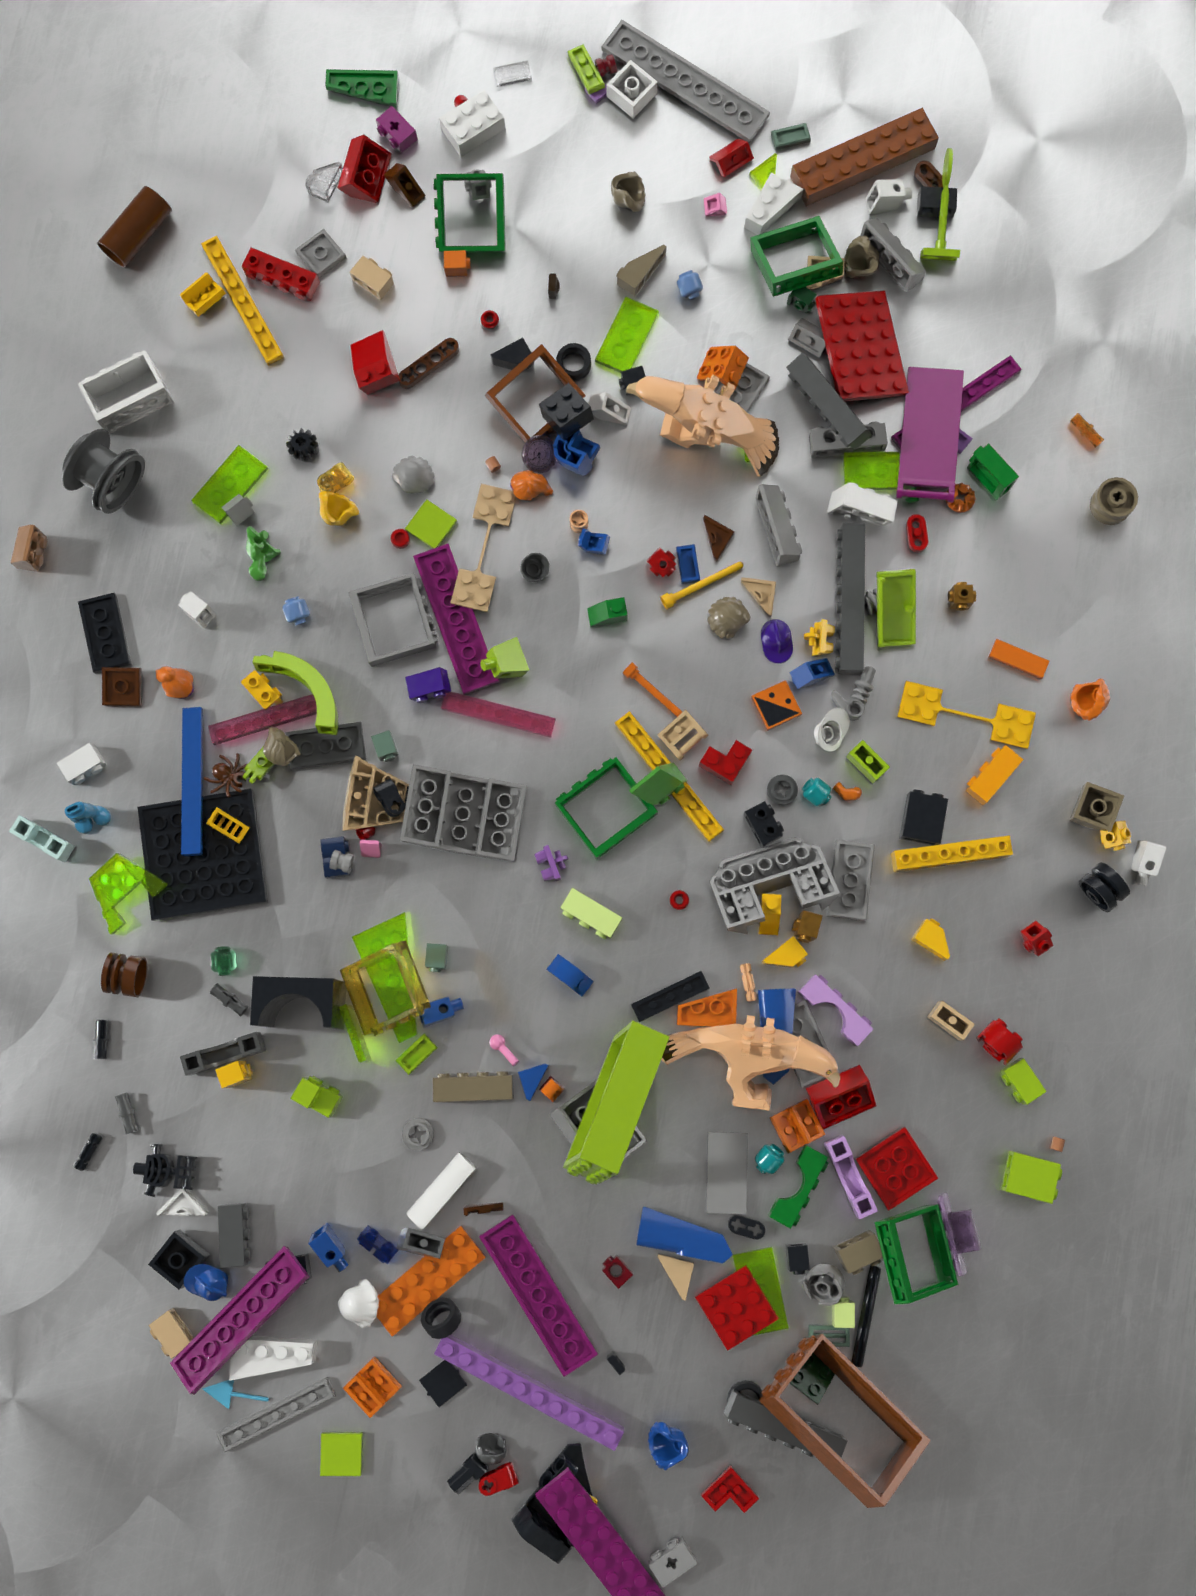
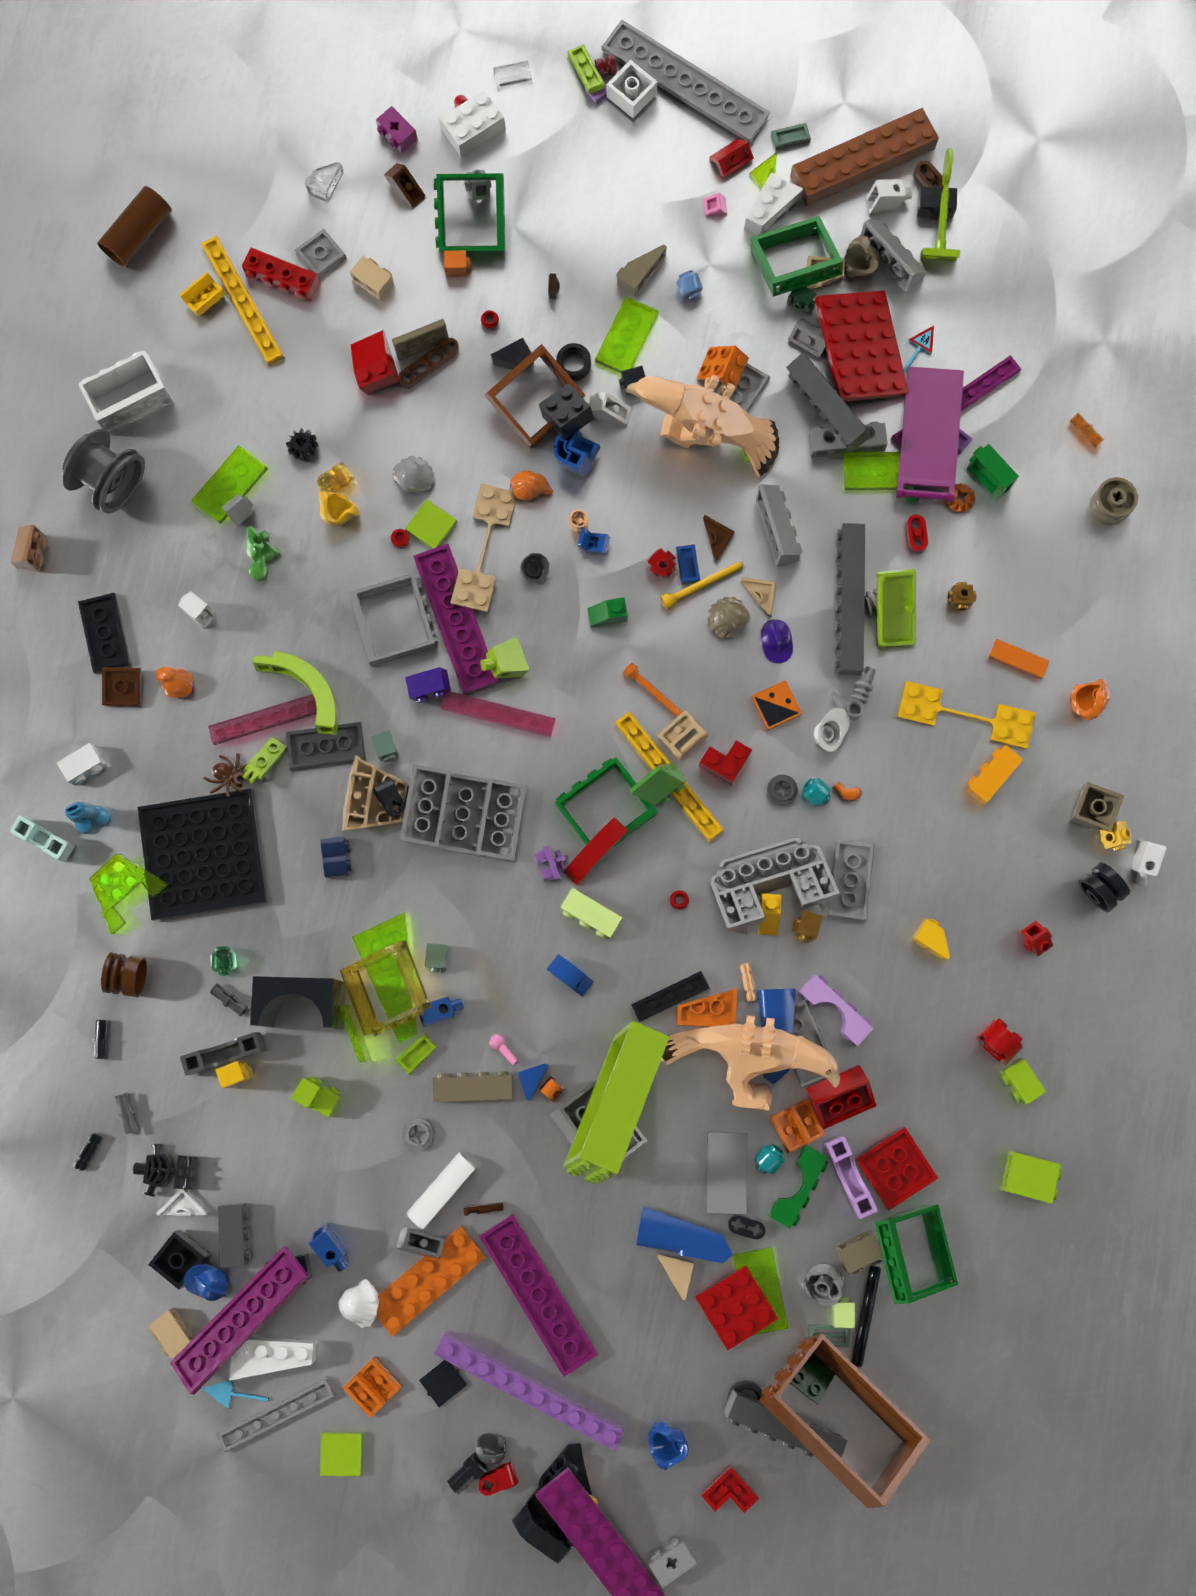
blue tile [181,707,203,856] -> none
yellow slope [206,807,250,844] -> none
yellow bracket [241,670,283,710] -> none
dark tan hair [263,727,301,766] -> none
medium blue head [282,596,310,625] -> none
green wing [325,69,398,107] -> none
light grey wheel [329,850,354,873] -> none
red slope [337,134,392,203] -> none
red piece [356,827,375,840] -> none
clear blue hinge [357,1225,399,1265] -> none
bright pink slope [360,840,382,858] -> none
black tyre [420,1297,461,1339] -> none
nougat piece [485,456,501,473] -> none
clear purple tile [522,435,557,473] -> none
dark red brick [602,1255,633,1289] -> none
black tile [607,1352,625,1375] -> none
dark tan hair [611,171,646,212] -> none
black brick [743,801,784,848] -> none
yellow slope [762,936,808,968] -> none
black brick [786,1243,810,1275] -> none
blue slope [789,658,835,689] -> none
yellow hips [804,619,835,657] -> none
white wedge [827,482,898,526] -> none
lime brick [846,740,890,784] -> none
yellow brick [891,835,1013,872] -> none
black brick [899,789,948,845] -> none
tan brick [927,1001,975,1041] -> none
clear purple bracket [937,1193,981,1276] -> none
nougat piece [1050,1136,1065,1152] -> none
none -> dark tan tile [392,319,449,360]
none -> red slope [563,817,628,886]
none -> piece [904,325,934,373]

